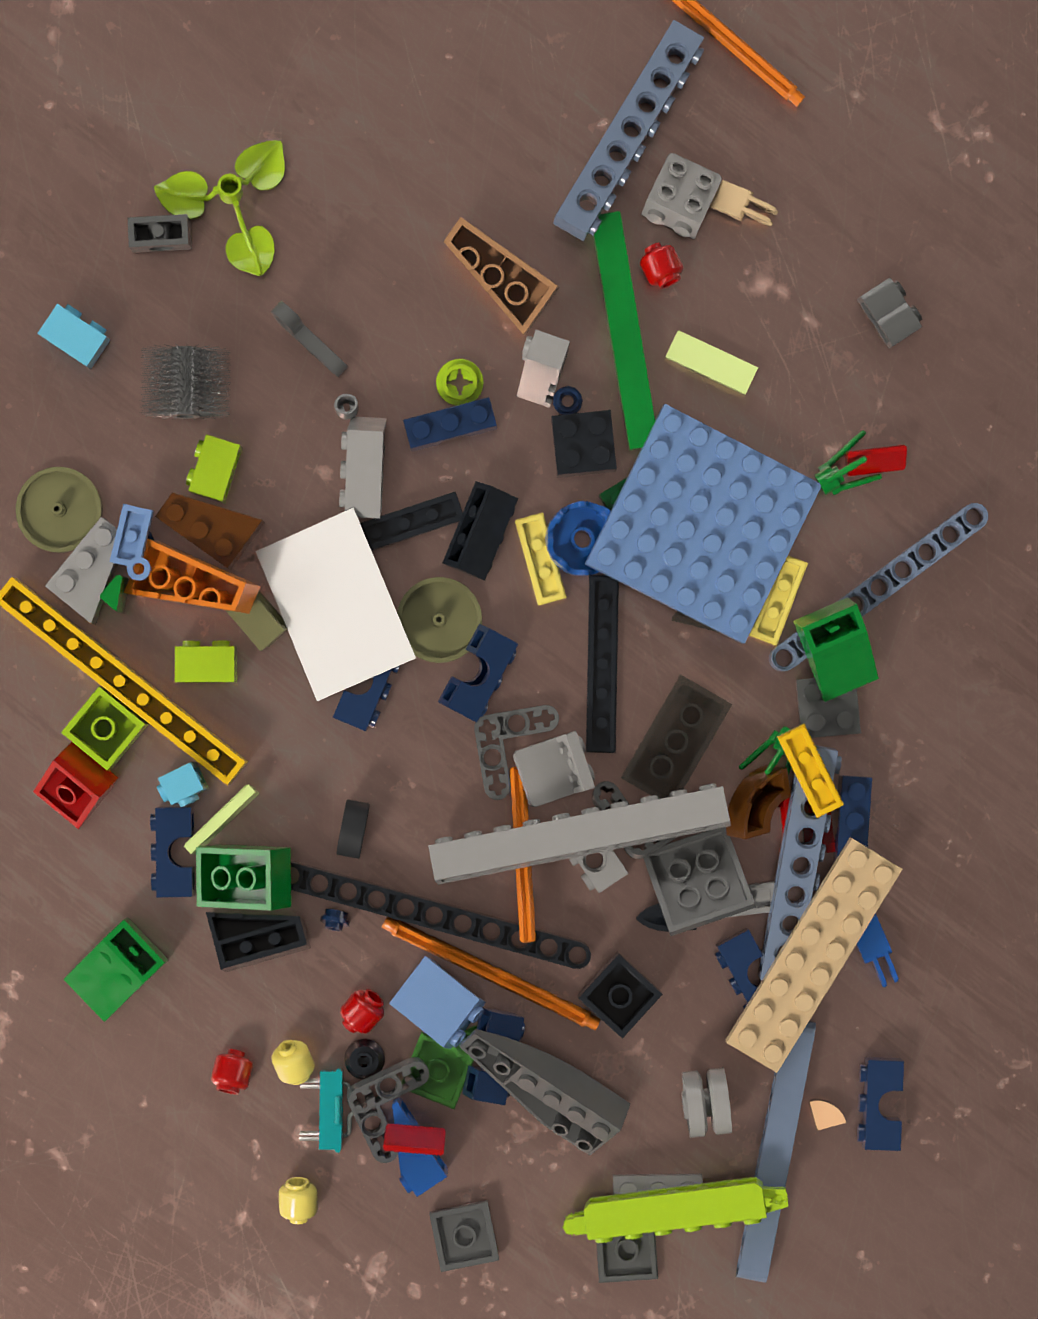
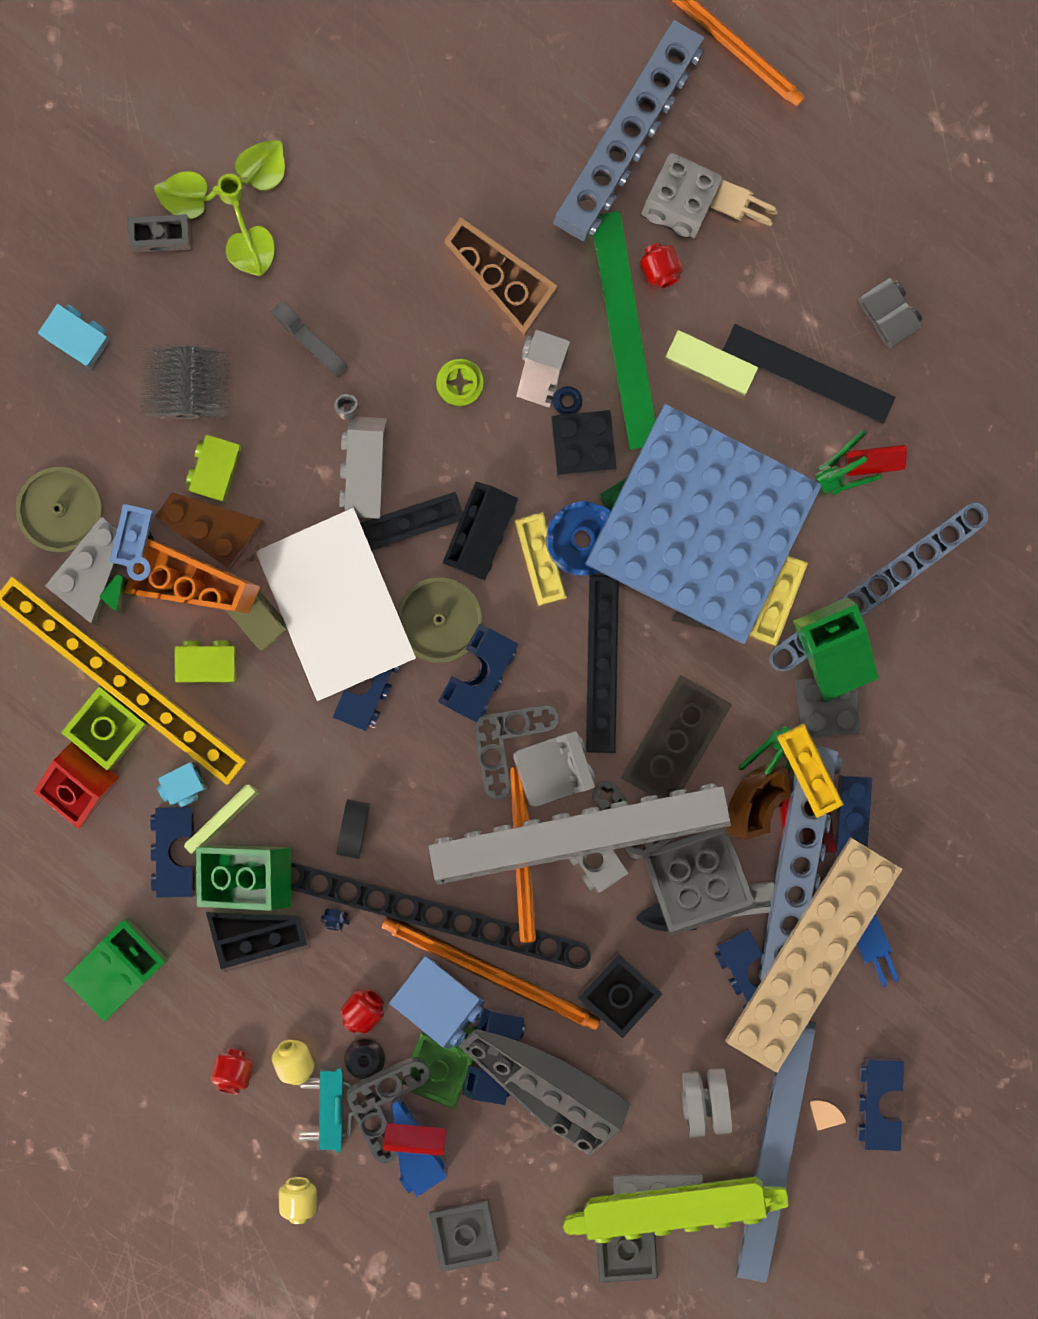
dark blue arch [403,397,497,452] -> none
none -> black tile [722,324,896,425]

